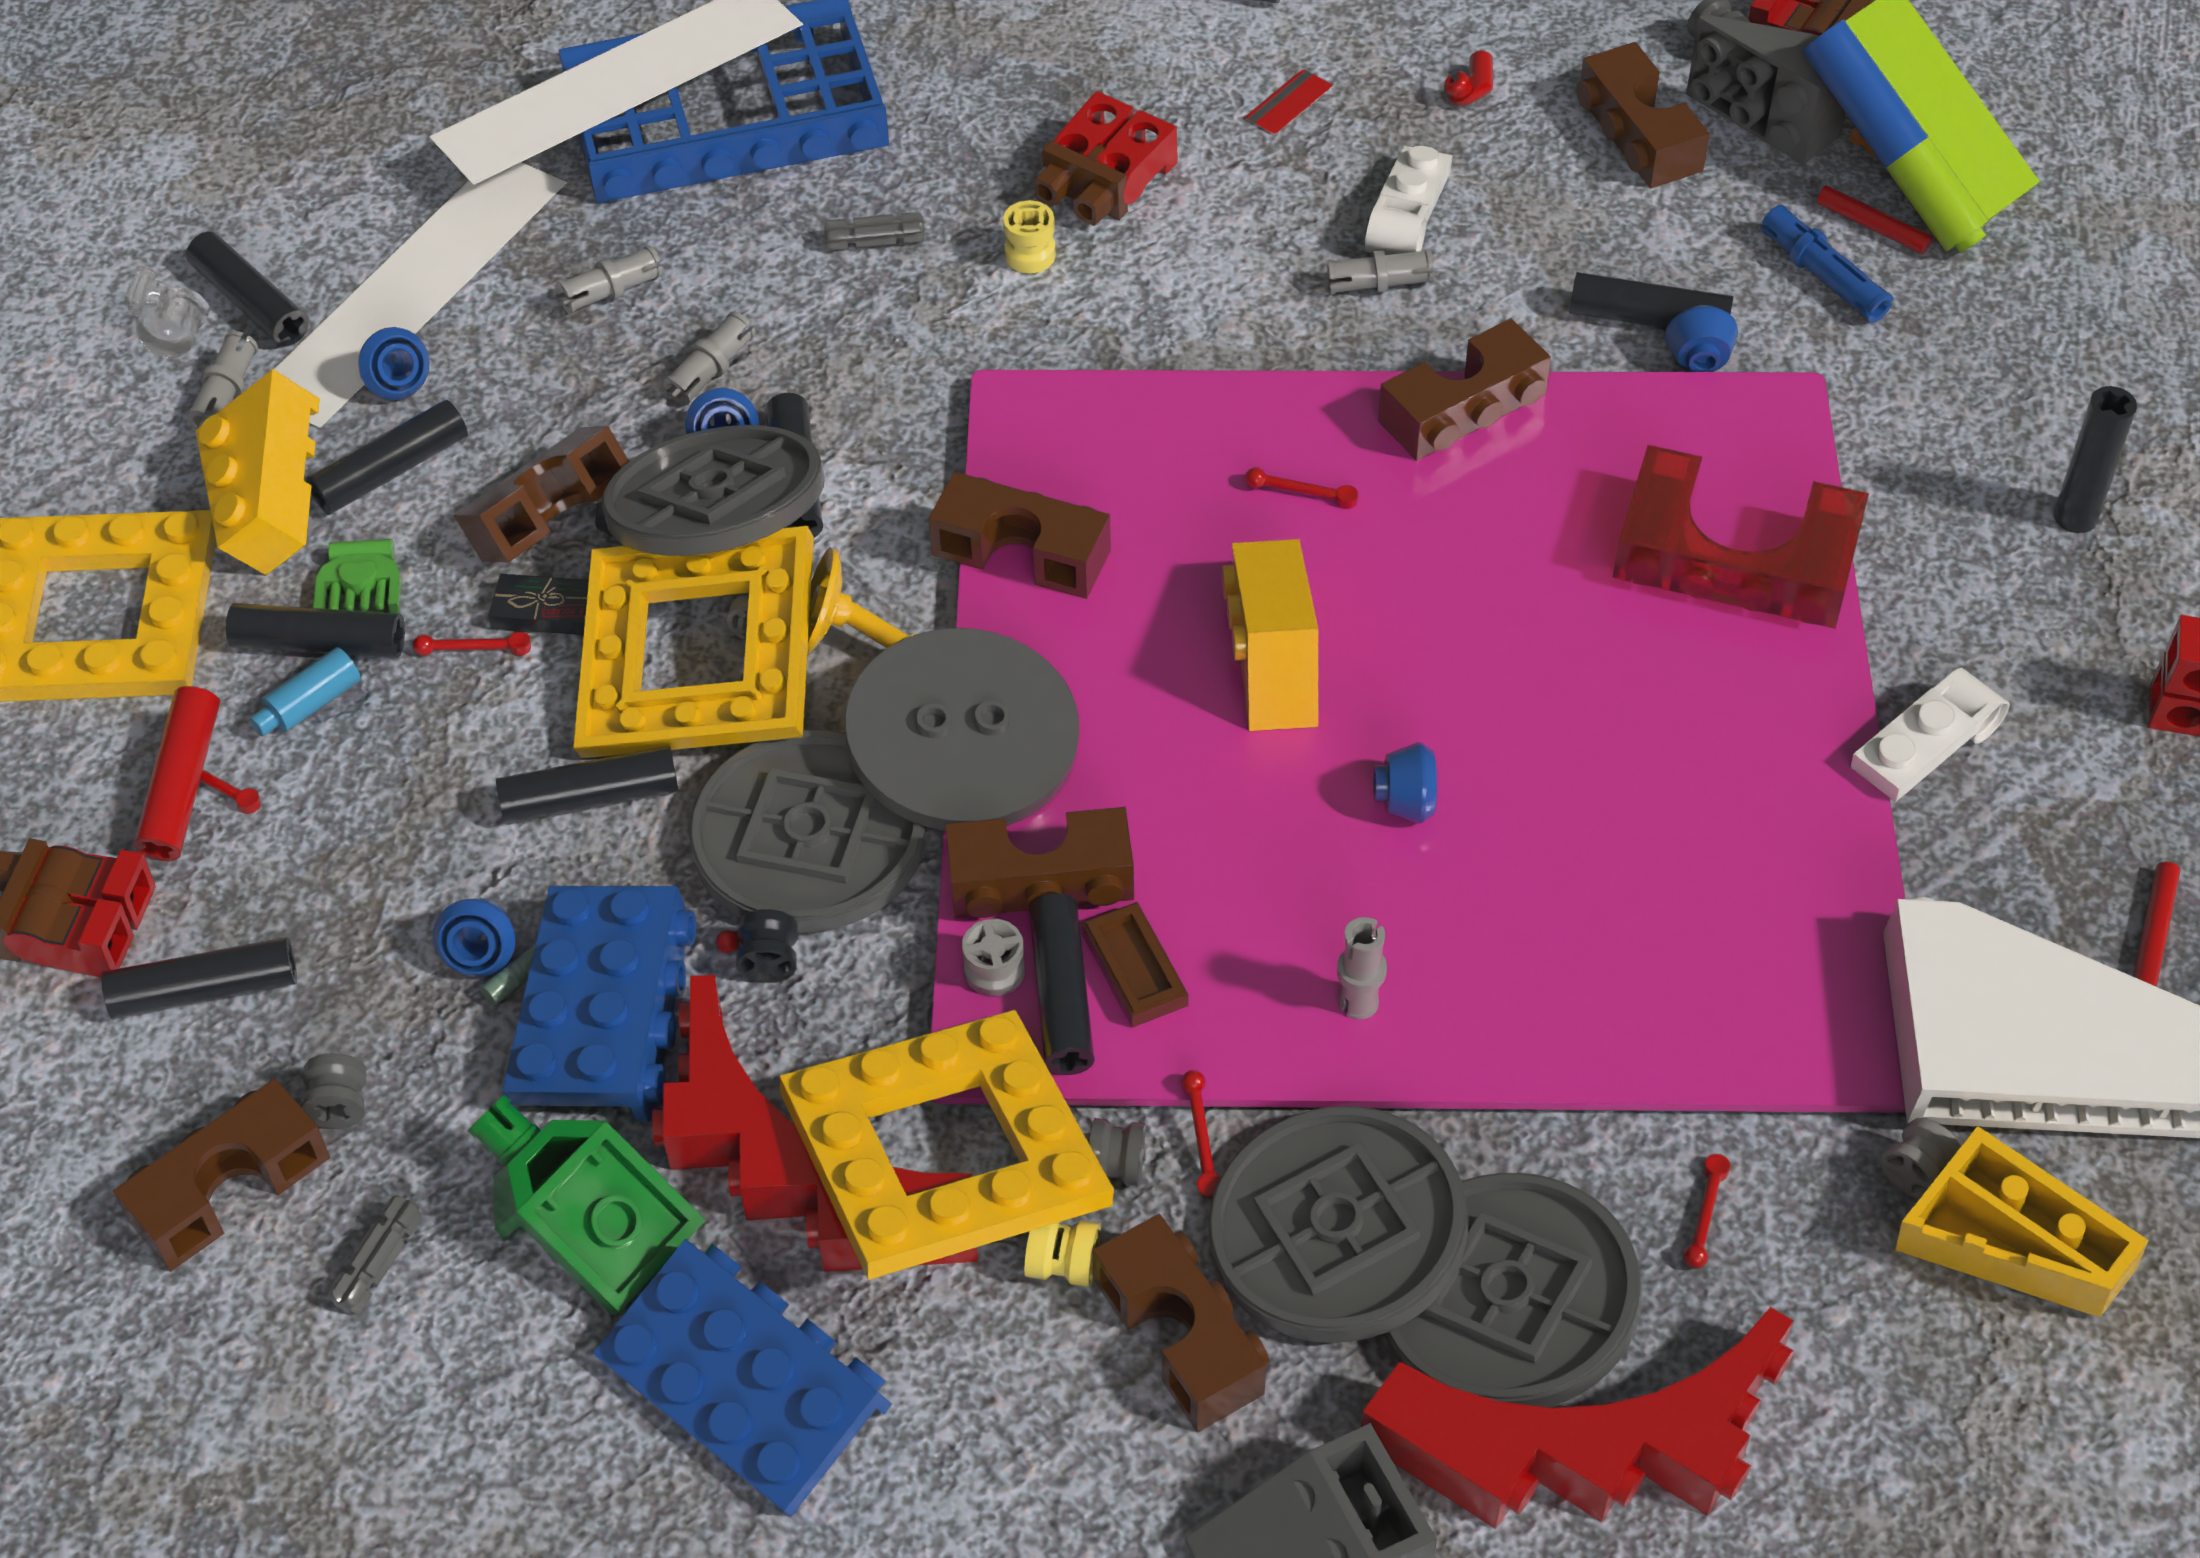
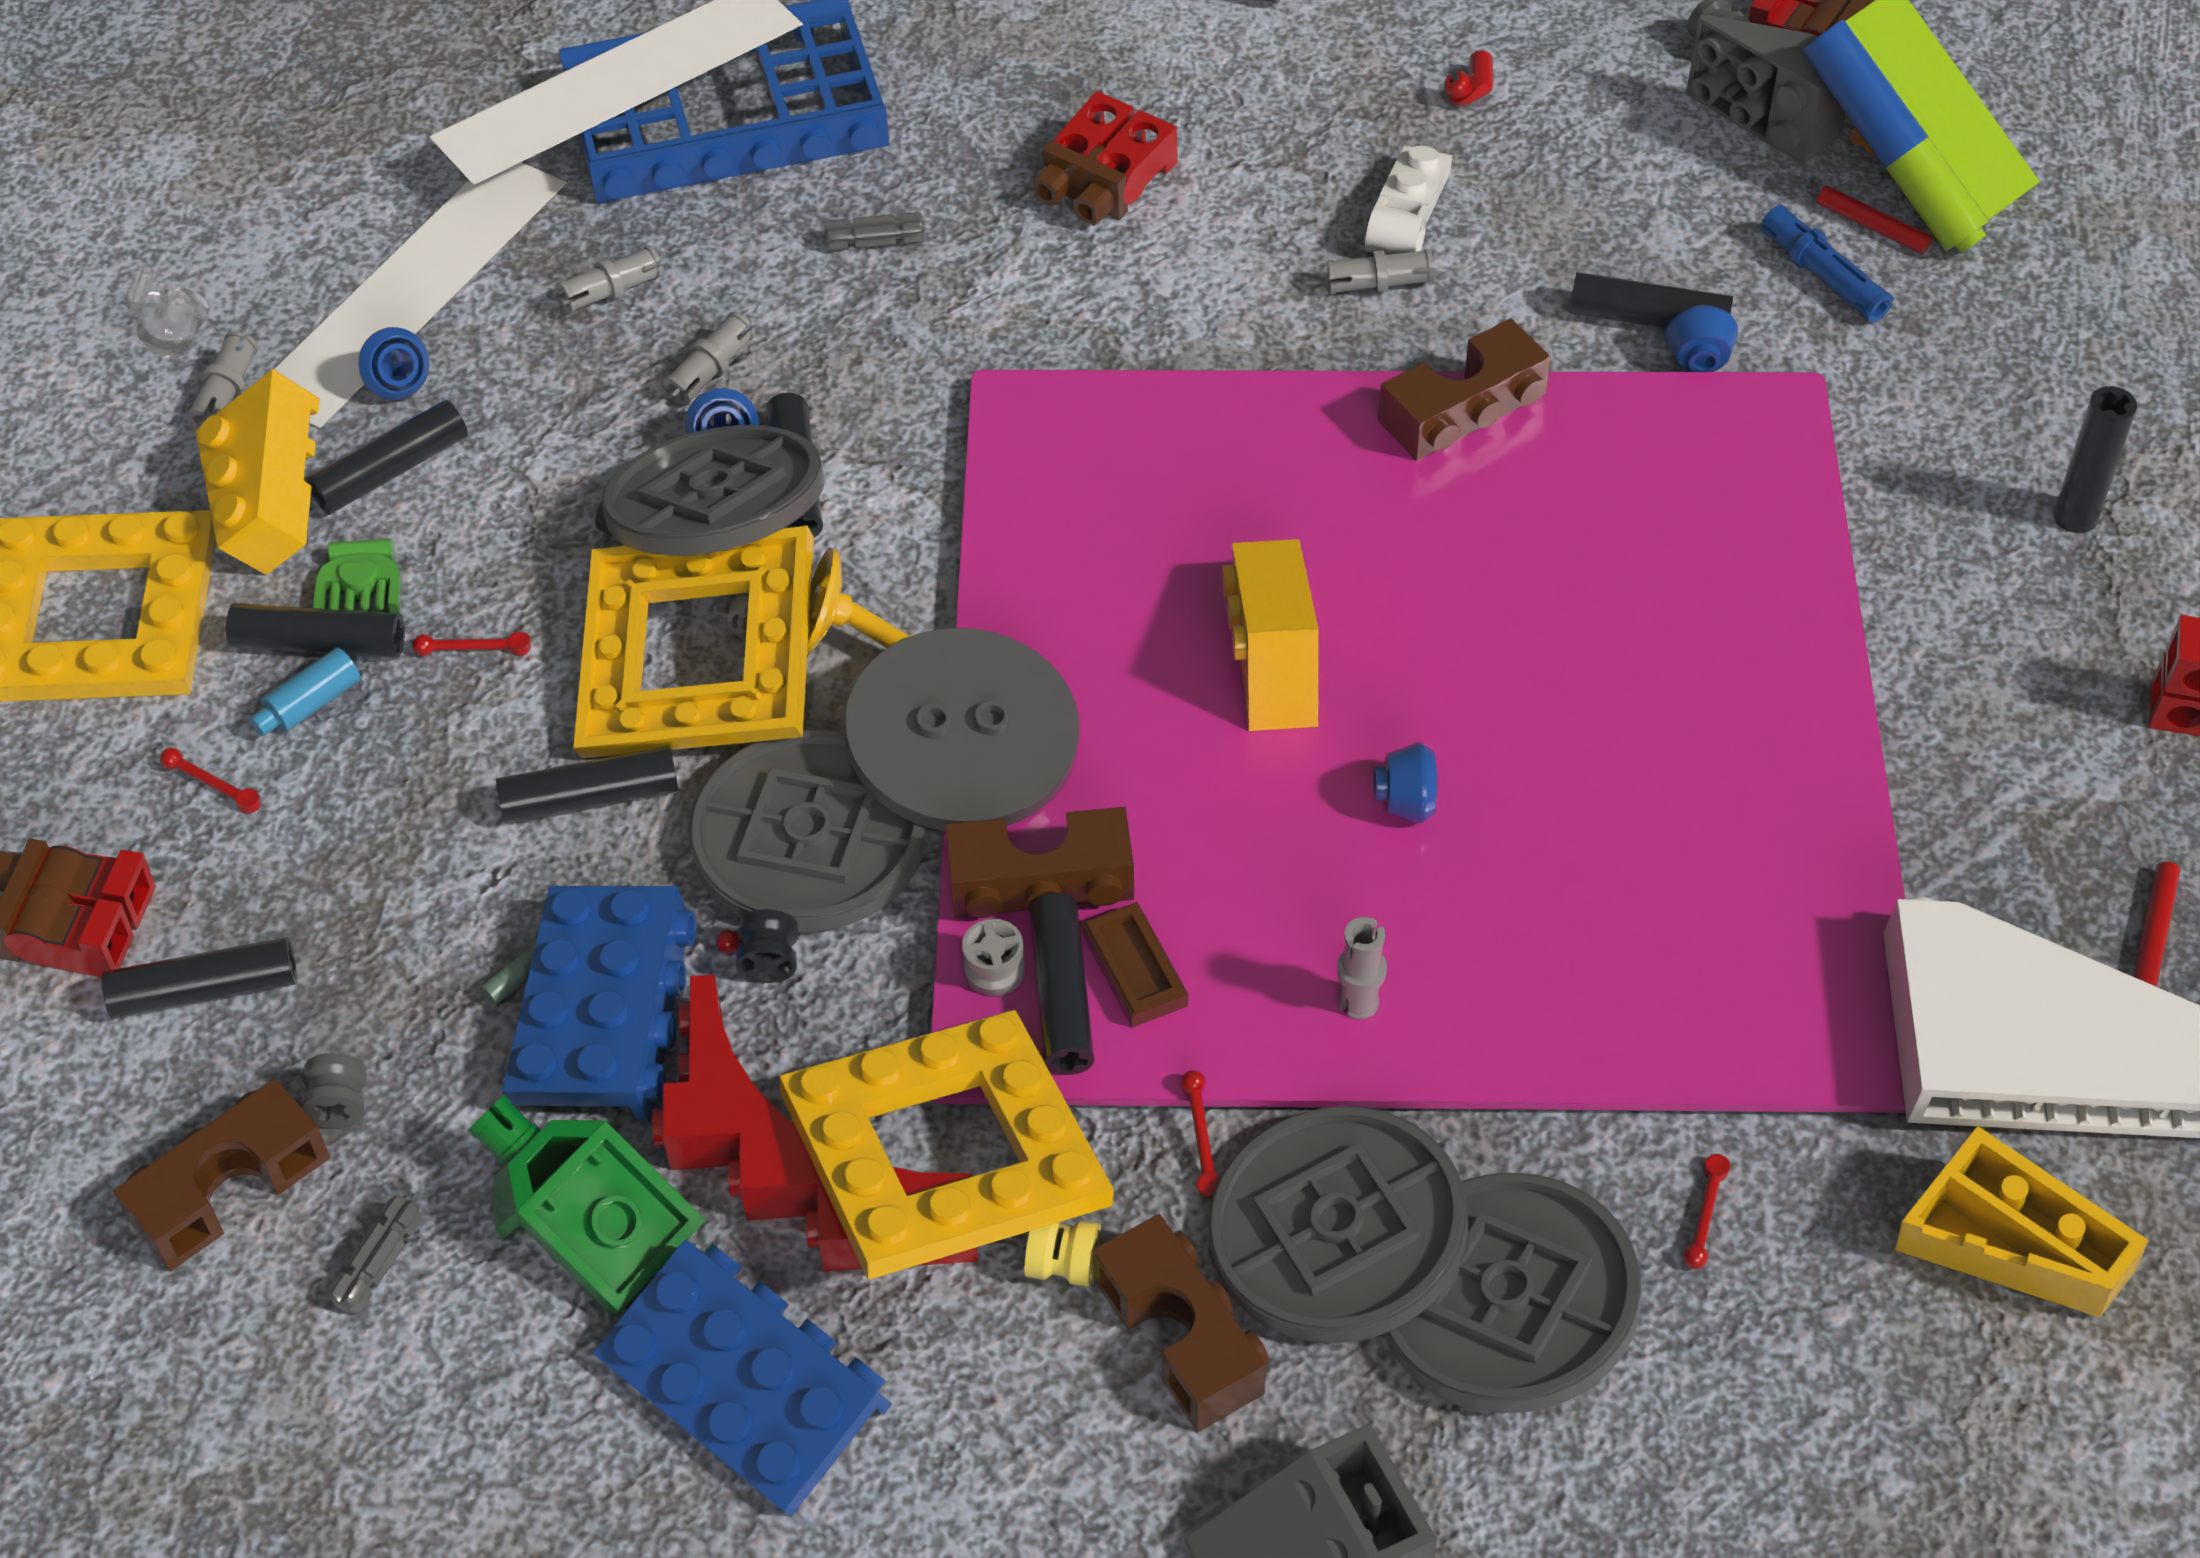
red piece [133,686,220,861] -> none
black piece [186,232,309,346] -> none
blue cone [433,898,516,977] -> none
reddish brown arch [453,426,629,563] -> none
black tile [488,574,589,635] -> none
reddish brown arch [928,471,1111,599] -> none
light yellow wheel [1003,200,1056,274] -> none
dark grey wheel [1089,1118,1146,1187] -> none
red hinge [1245,467,1358,509] -> none
red sticker [1246,70,1332,134] -> none
red arch [1361,1307,1794,1529] -> none
reddish brown arch [1576,42,1710,189] -> none
clear red arch [1612,445,1869,629] -> none
white plate [1851,668,2010,802] -> none
light grey wheel [1880,1118,1961,1199] -> none

